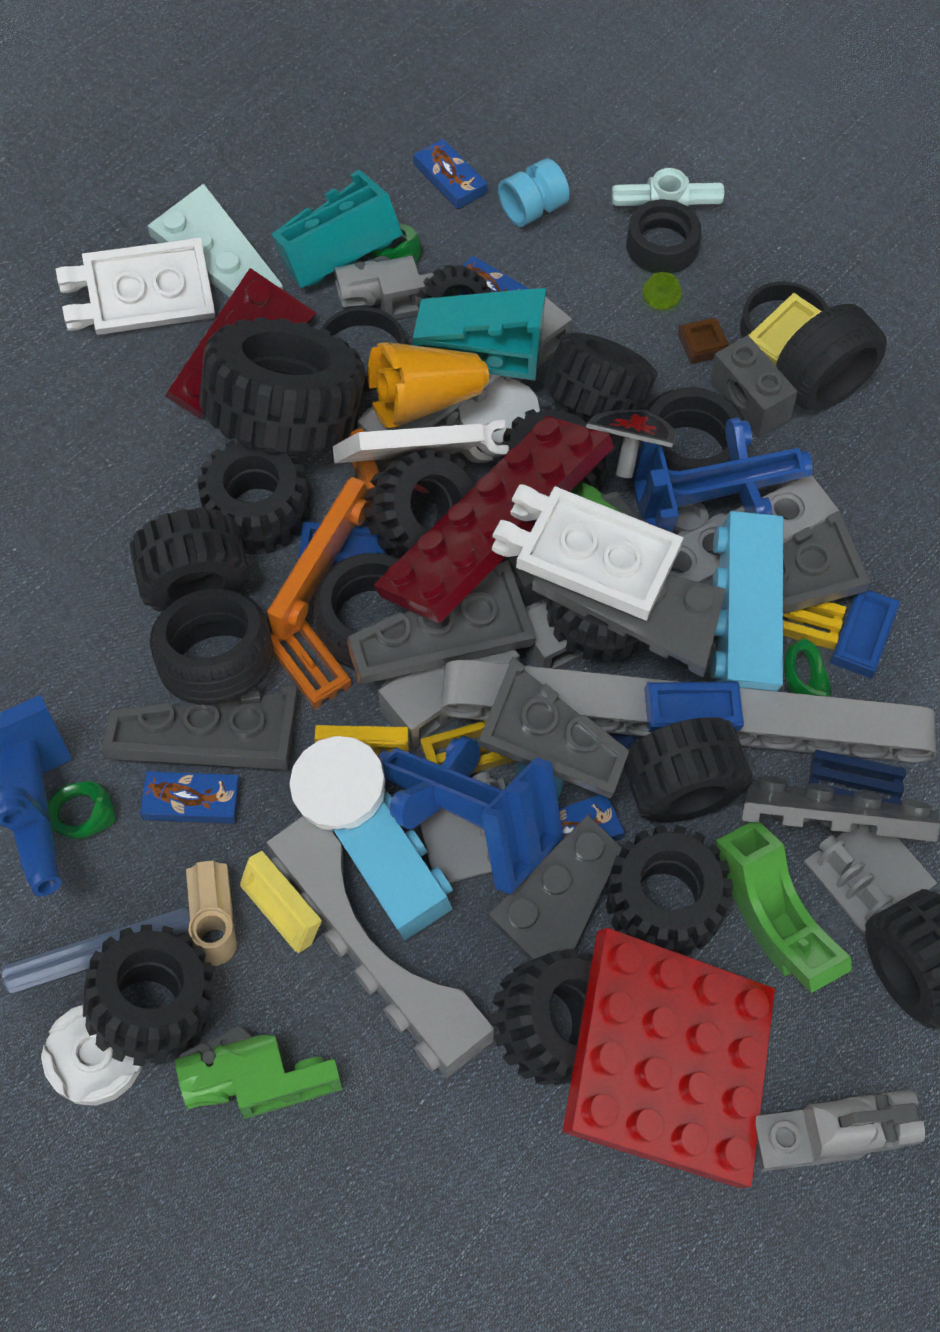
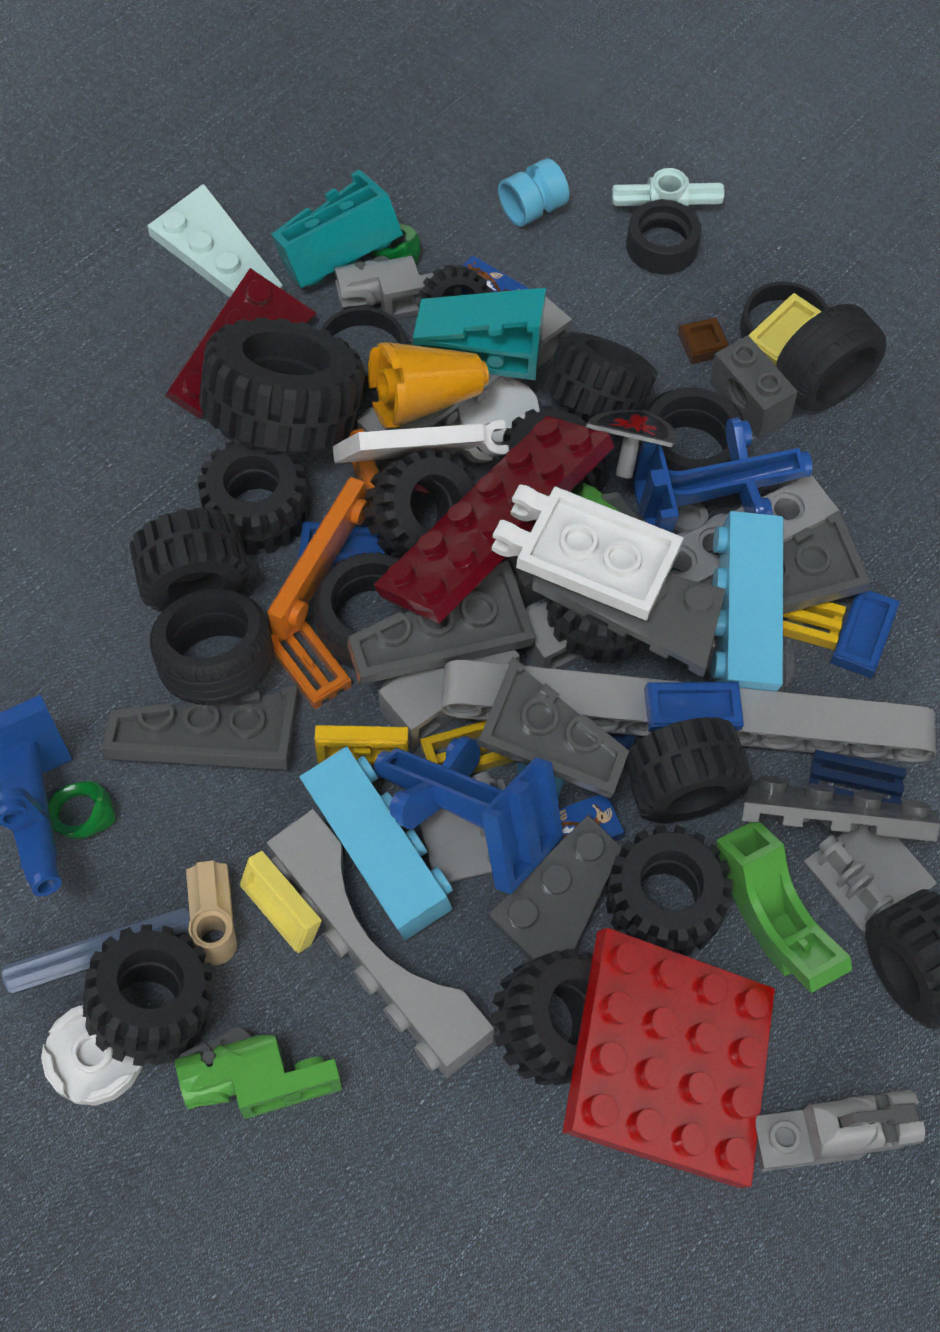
white tile [56,238,215,335] -> none
tile [140,771,240,824] -> none
white tile [289,736,385,831] -> none
blue tile [413,139,488,209] -> none
clear neon green plate [642,272,682,310] -> none
green piece [784,638,832,697] -> none

